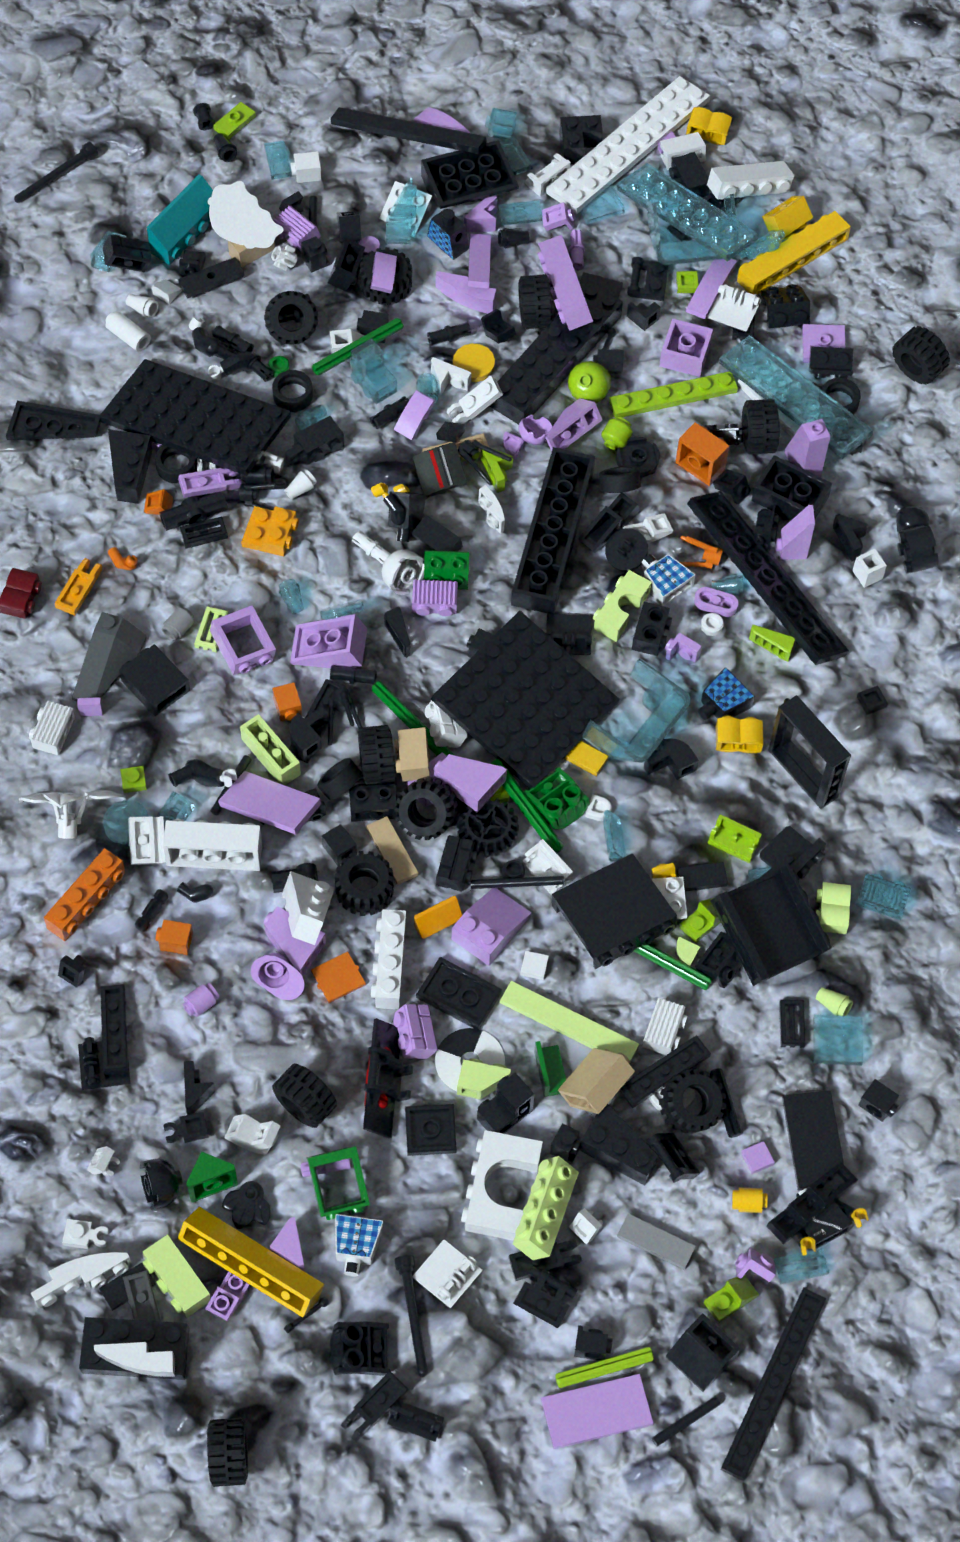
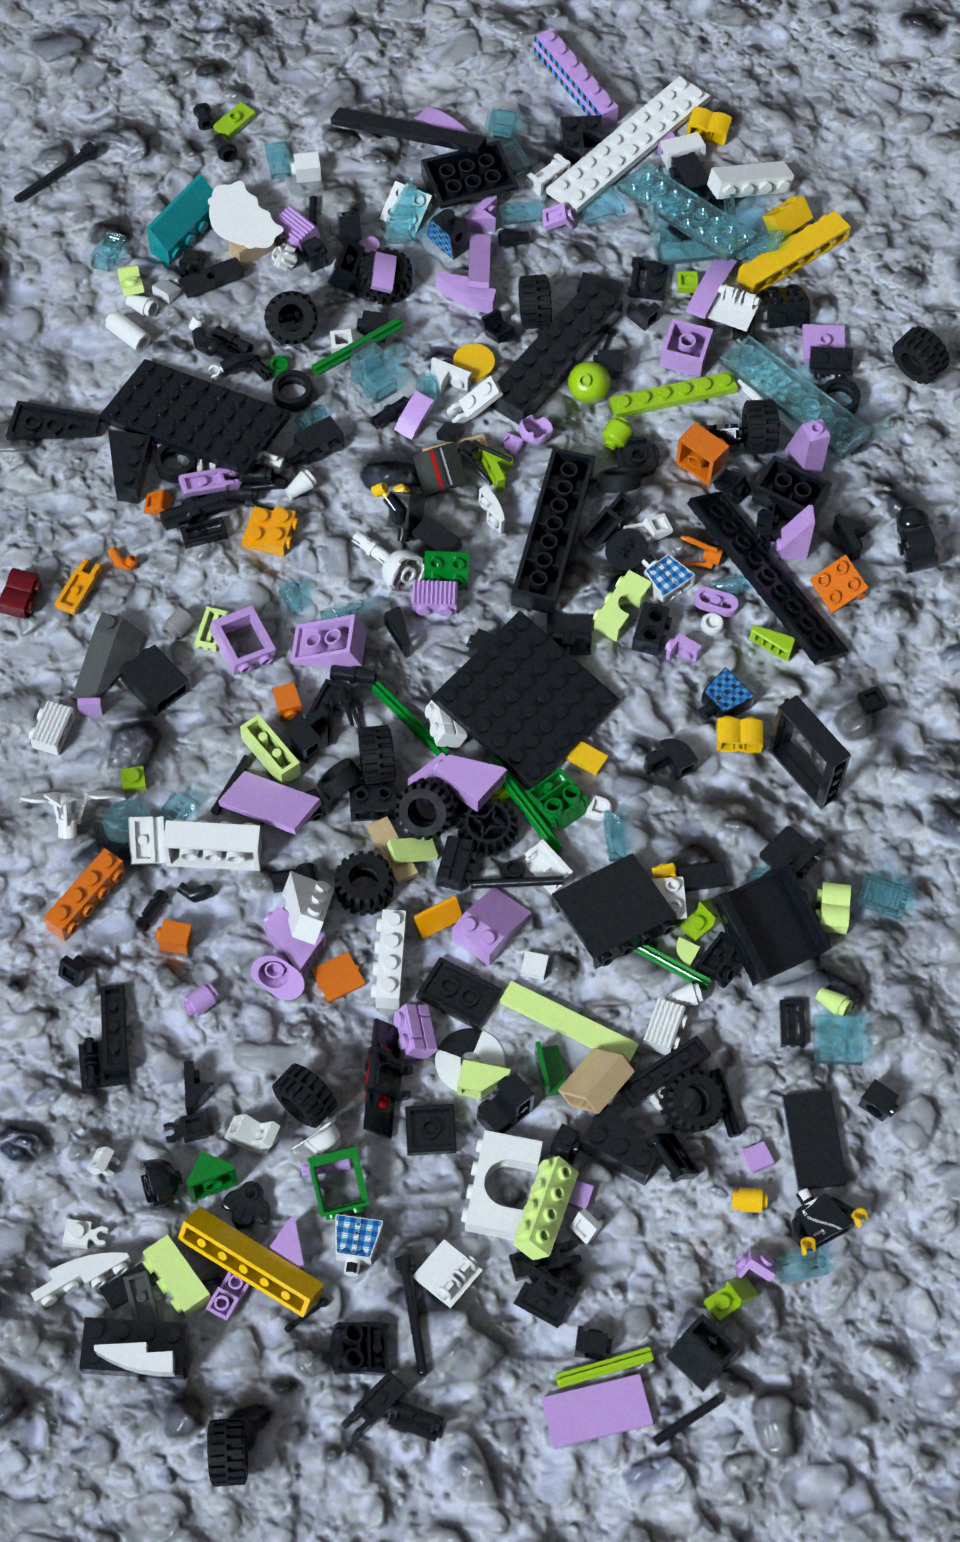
black brick [103,235,152,272] -> none
black arm [168,759,237,787] -> none
black tile [279,191,304,214] -> none
black panel [322,824,357,866] -> none
tan brick [394,727,430,781] -> none
black pin [427,322,471,346] -> none
lavender brick [538,234,593,331] -> none
lavender slope [545,398,602,451] -> none
lavender axle [569,229,585,270] -> none
clear light blue windscreen [582,658,691,763] -> none
light grey tile [617,1213,696,1270] -> none
lime hinge [708,814,762,863] -> none
black tile [720,1287,826,1481] -> none
black slope [766,1162,858,1245] -> none
white brick [853,549,887,588] -> none
none -> yellowish green bracket [117,264,144,296]
none -> white piece [292,1117,341,1155]
none -> yellowish green tile [387,837,438,863]
none -> lavender brick [534,28,618,130]
none -> lavender tile [568,1180,594,1210]
none -> white cone [666,982,703,1006]
none -> orange hinge [809,554,869,614]

